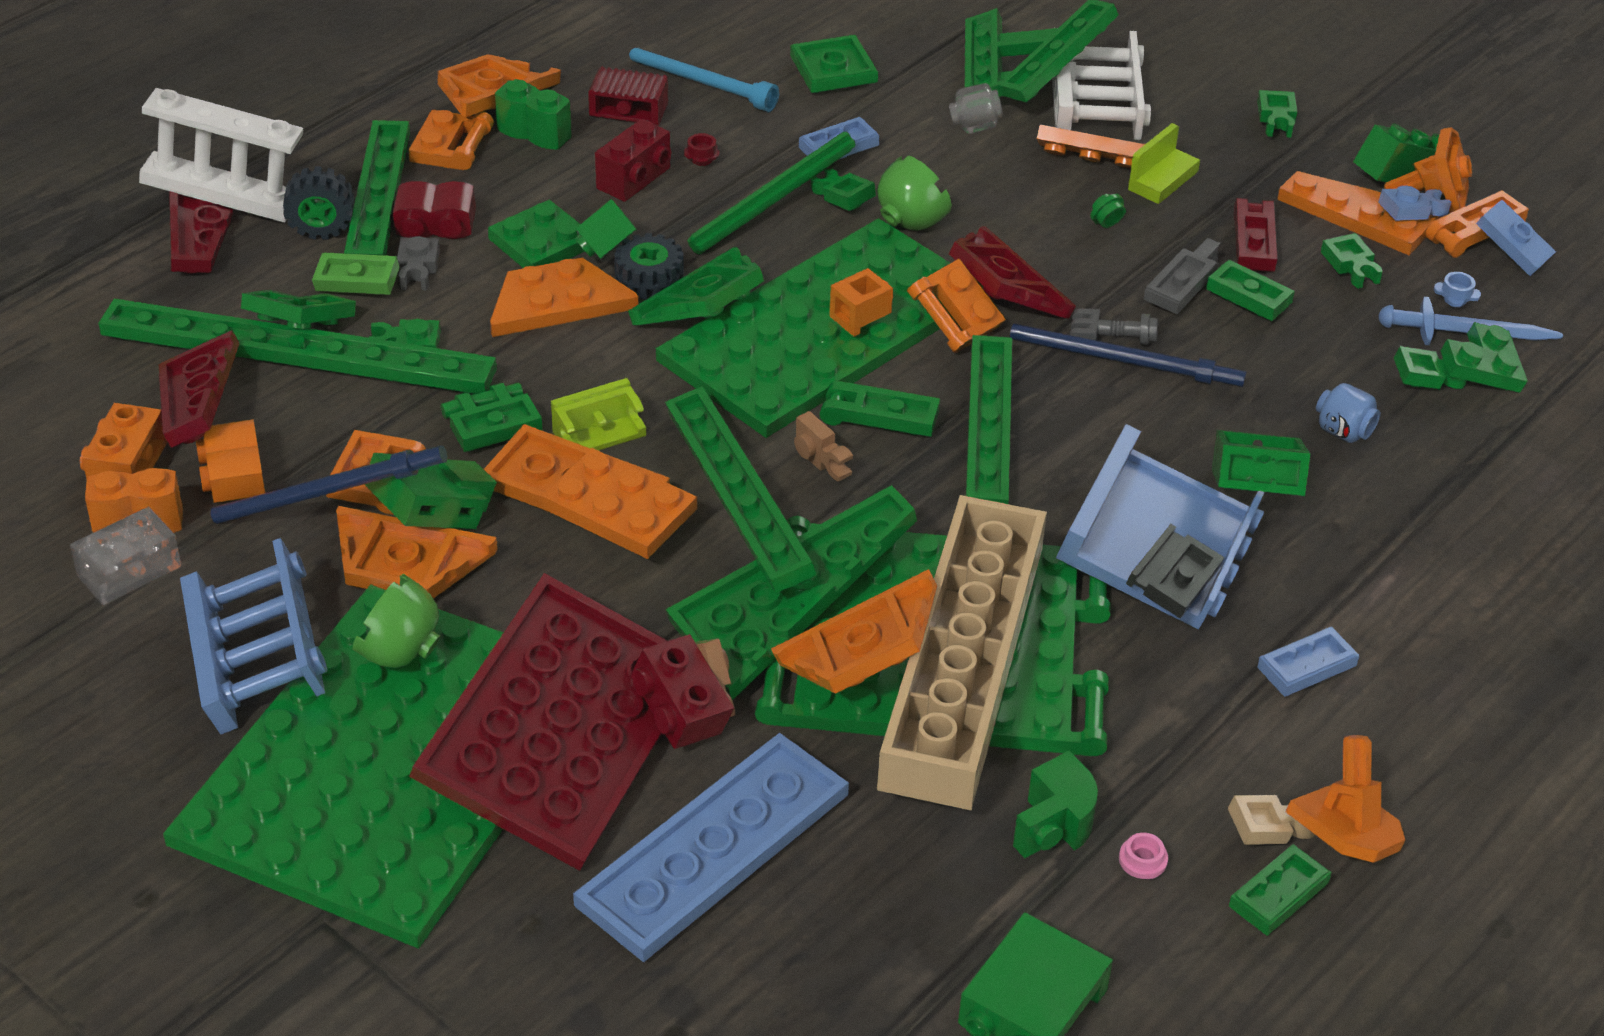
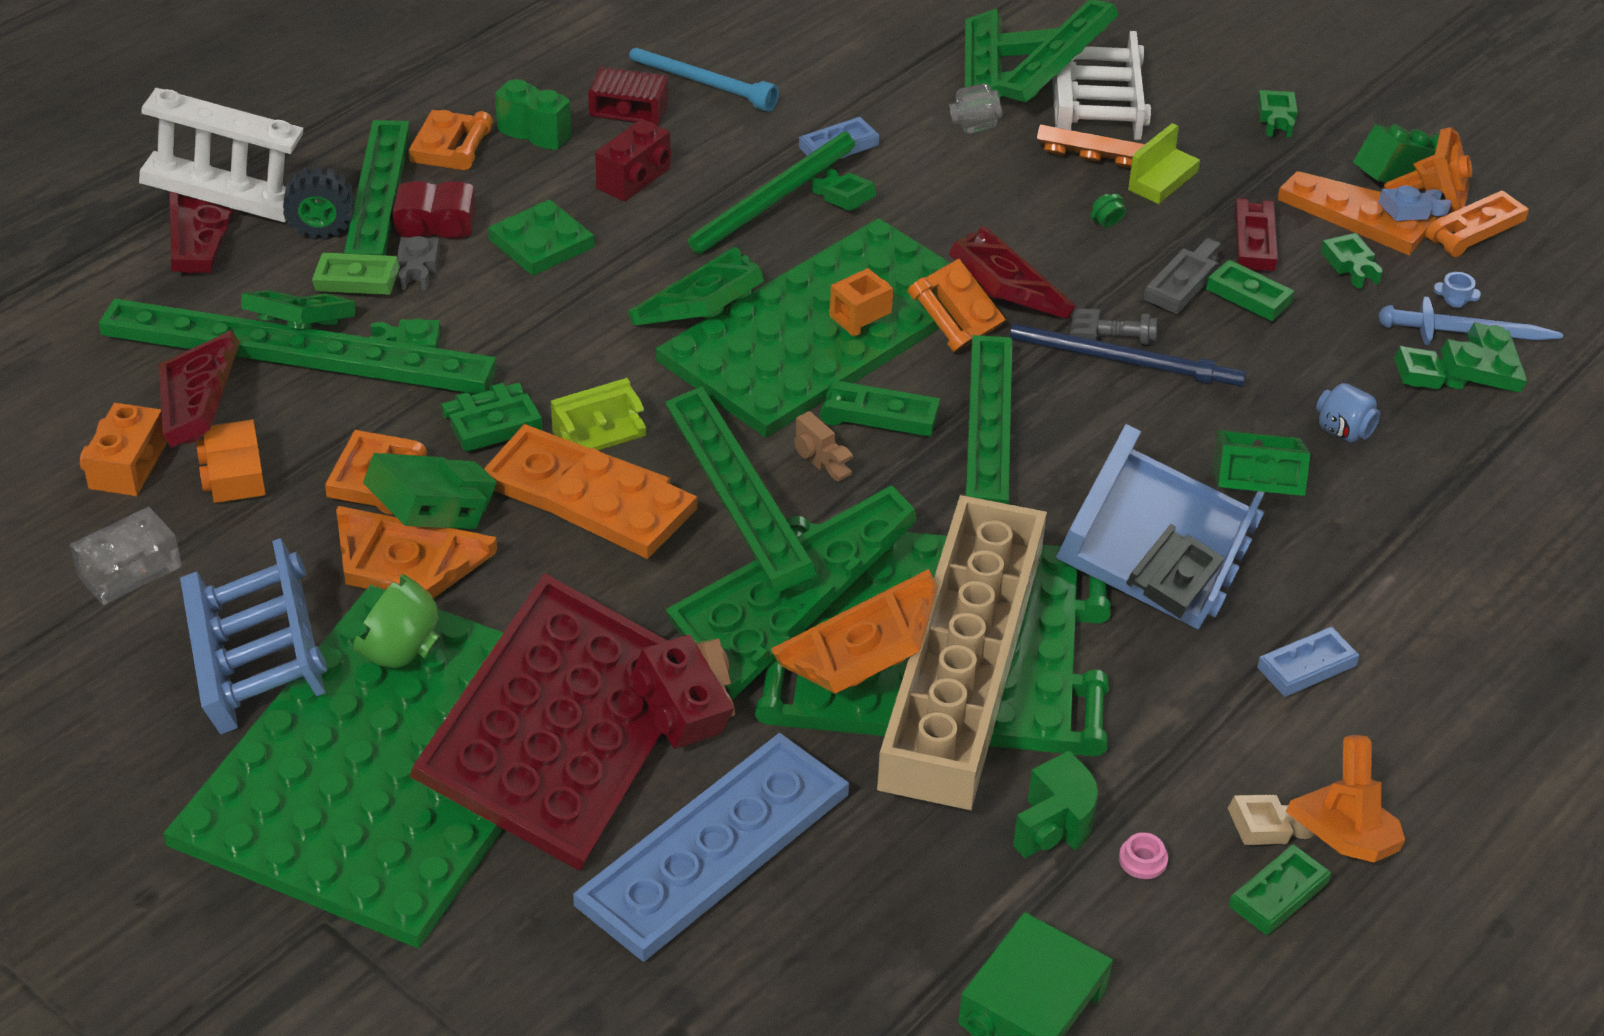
orange brick [85,468,183,539] -> none
dark blue bar [211,445,448,524] -> none
orange wing [437,54,561,117] -> none
orange wing [490,257,638,337] -> none
green brick [576,199,637,259] -> none
black wheel [615,233,684,300] -> none
dark red plate [684,133,720,166] -> none
green plate [790,35,878,93] -> none
bright green cylinder [877,156,952,231] -> none
medium blue plate [1476,200,1556,276] -> none

